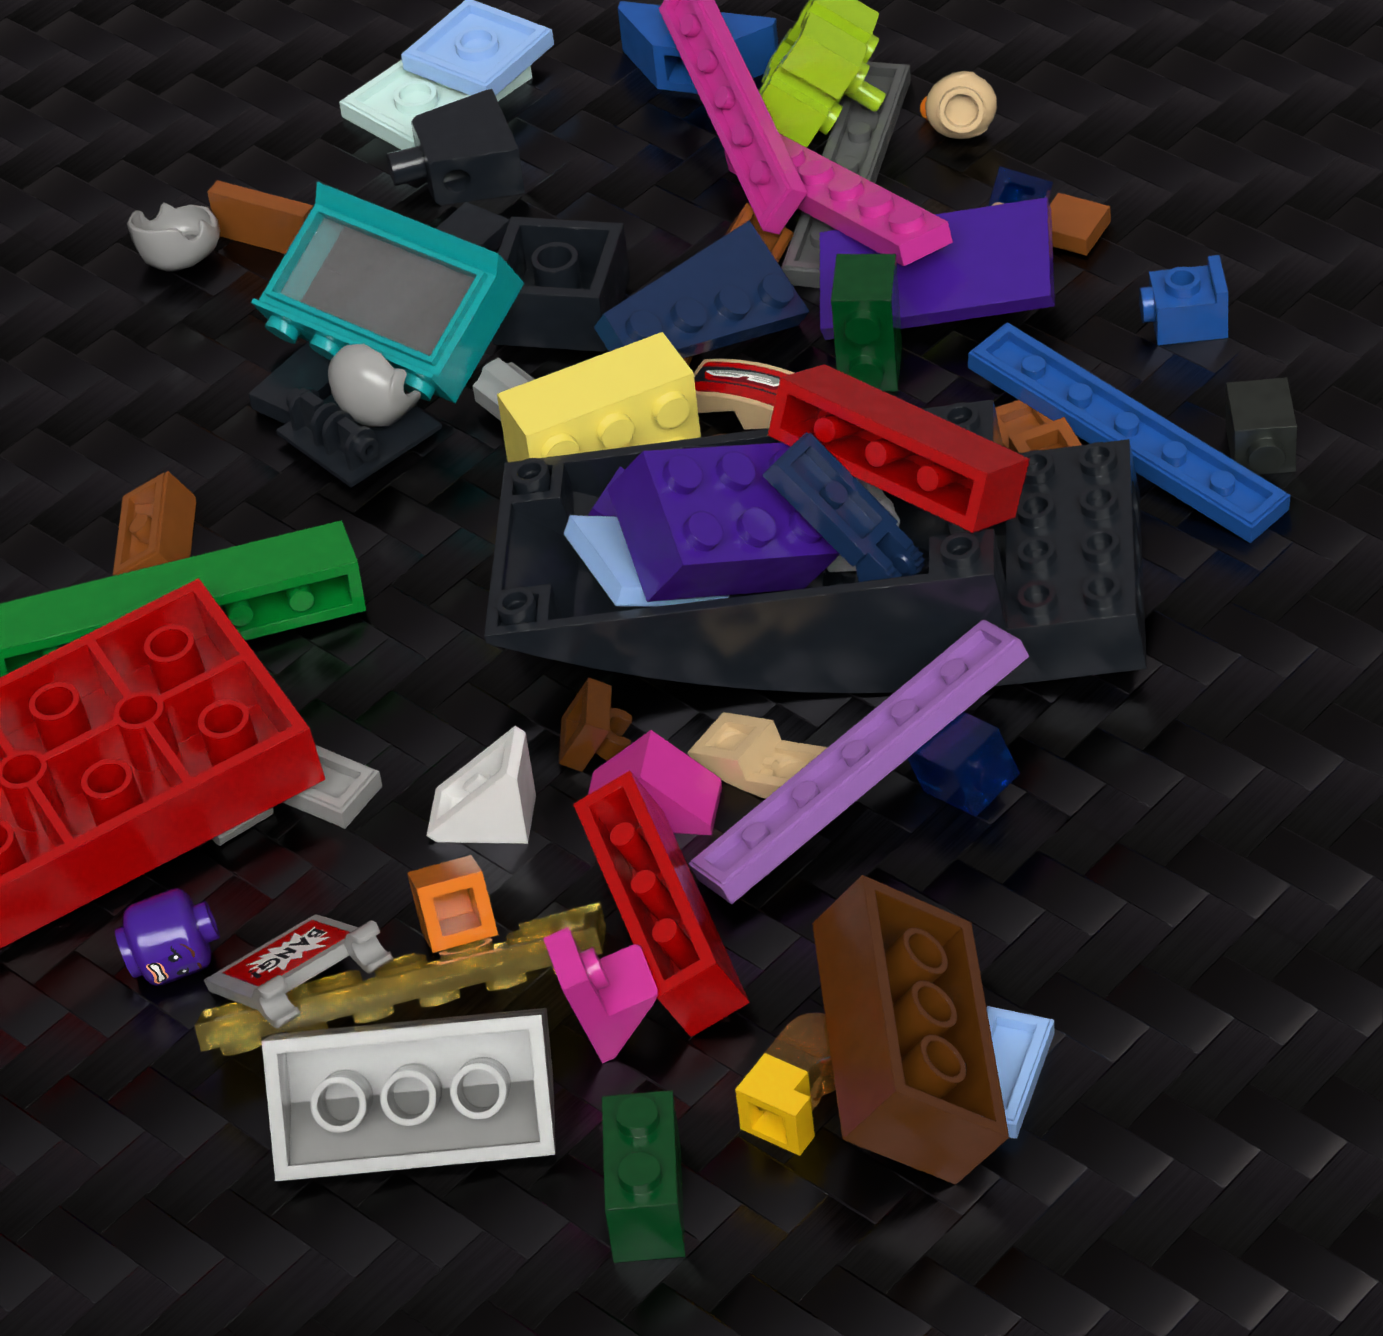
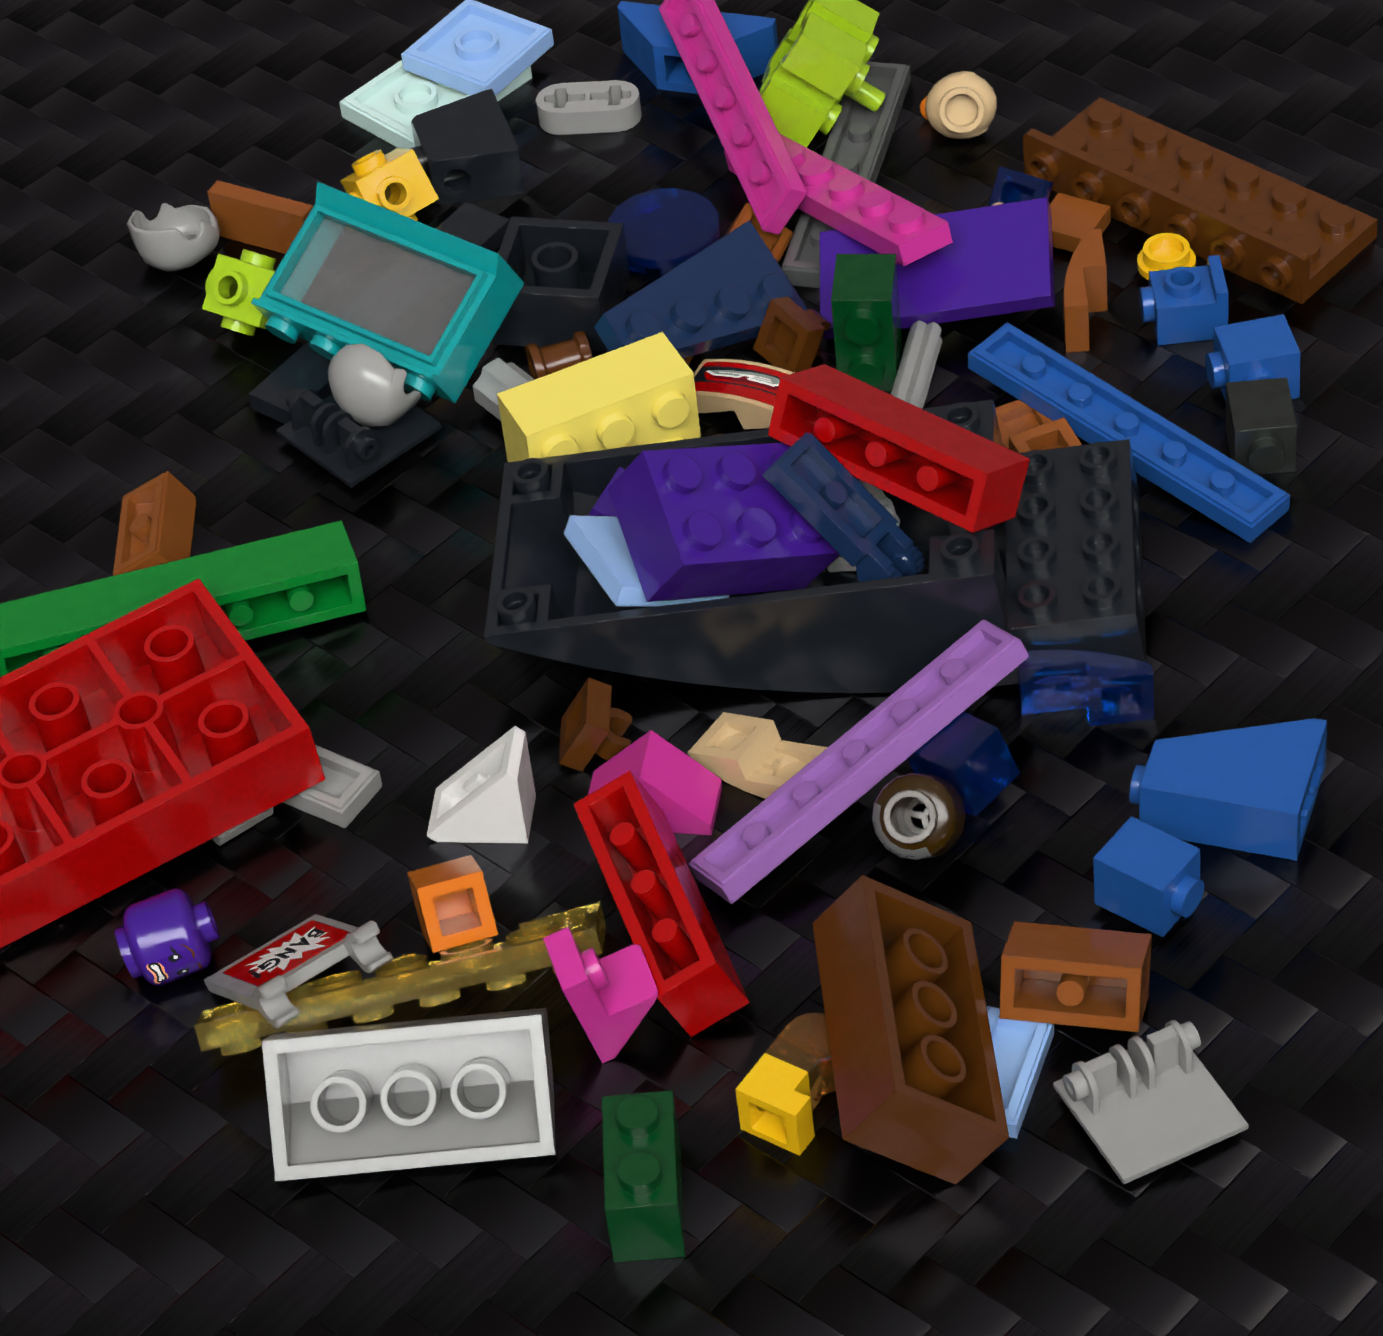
none -> lime brick [202,249,276,336]
none -> yellow brick [340,148,439,221]
none -> reddish brown bush [525,330,593,379]
none -> light grey beam [536,80,642,135]
none -> clear blue tile [608,188,720,275]
none -> reddish brown tile [753,296,831,373]
none -> dark brown head [872,773,966,860]
none -> light grey axle [891,320,942,409]
none -> dark orange brick [999,921,1152,1032]
none -> clear blue slope [1017,649,1154,726]
none -> reddish brown bracket [1023,97,1378,304]
none -> light grey hinge [1053,1020,1248,1185]
none -> dark orange slope [1063,229,1108,353]
none -> blue brick [1093,816,1204,937]
none -> blue slope [1129,718,1327,861]
none -> yellow plate [1137,233,1196,281]
none -> blue brick [1205,314,1301,401]

